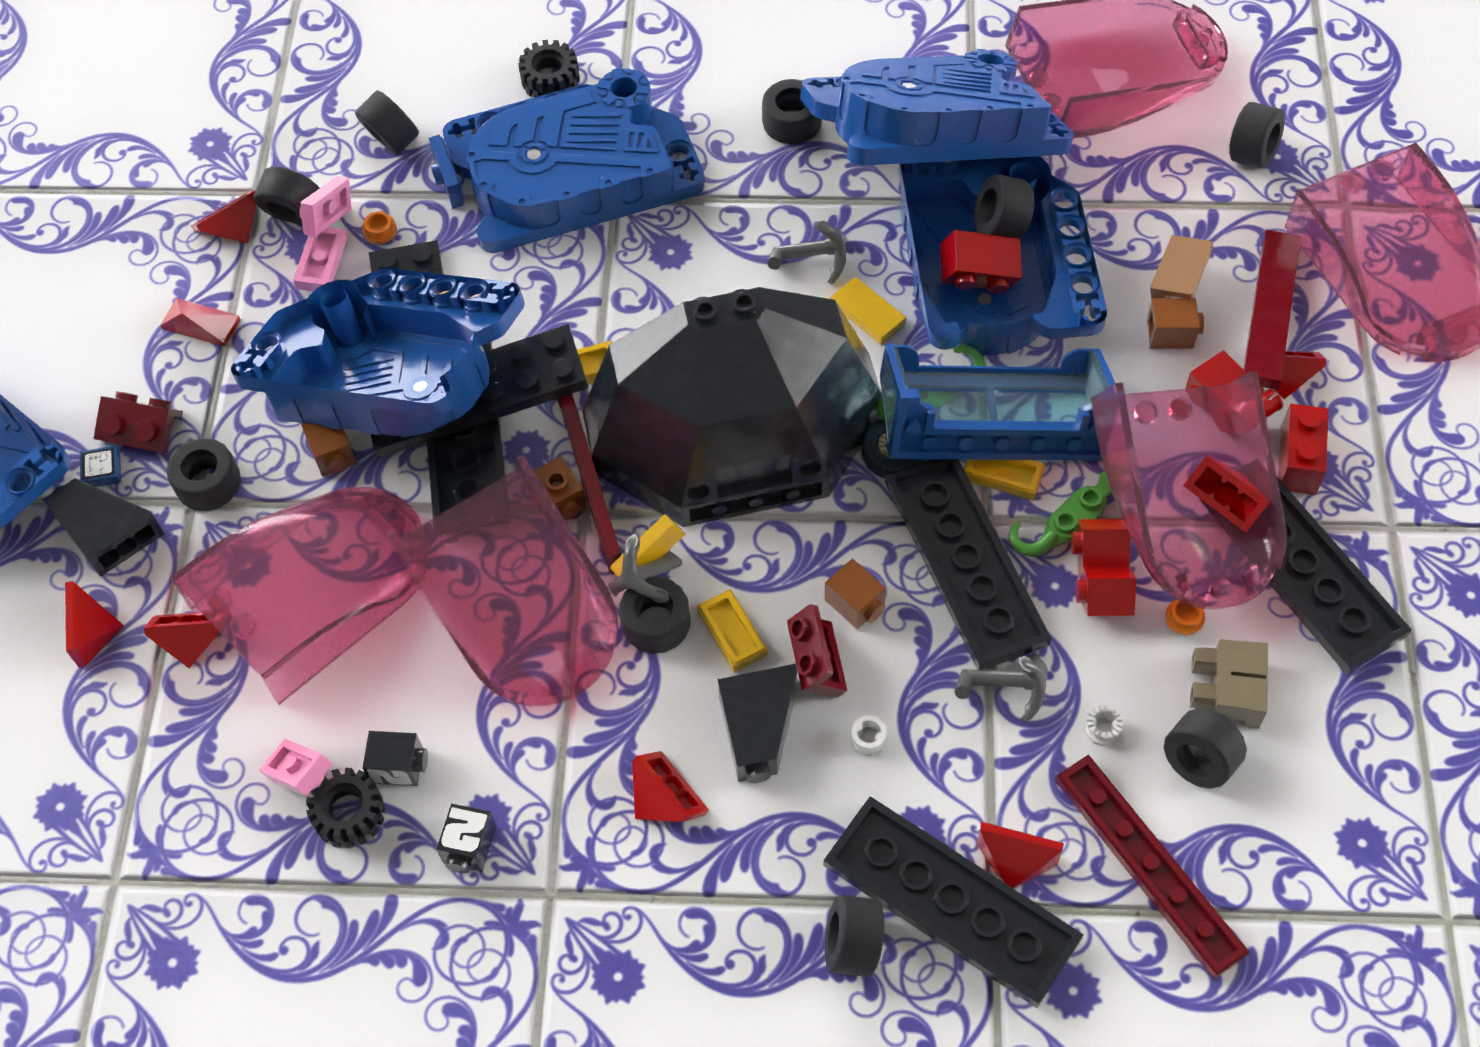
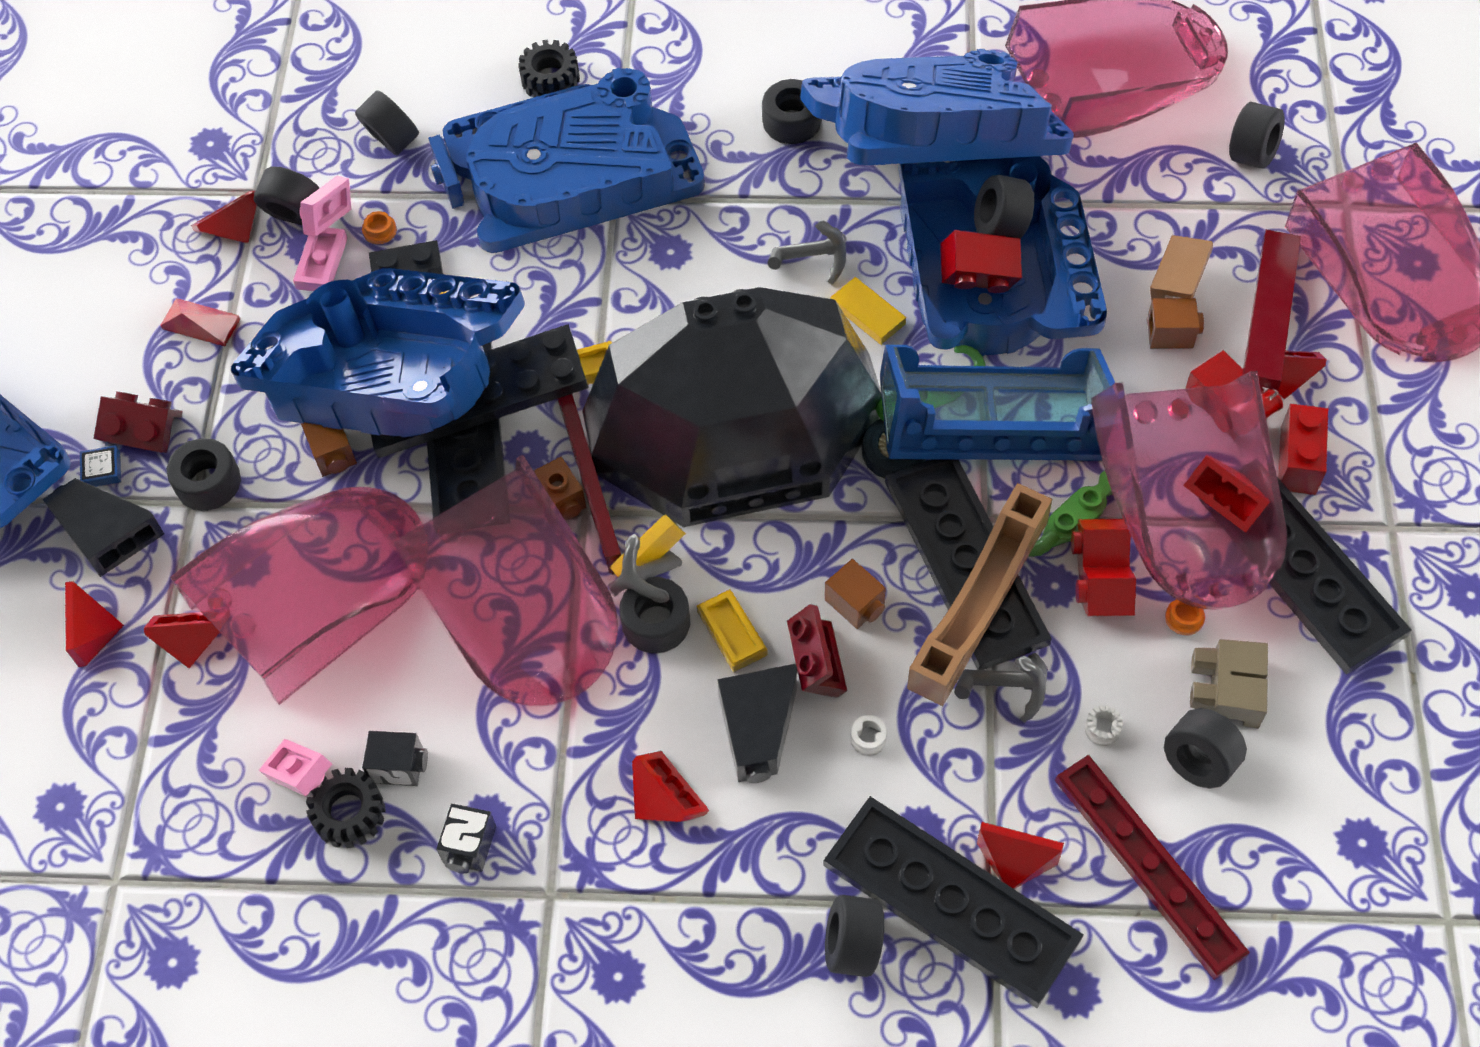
yellow tile [964,460,1045,501] -> none
none -> medium nougat arch [907,483,1053,707]

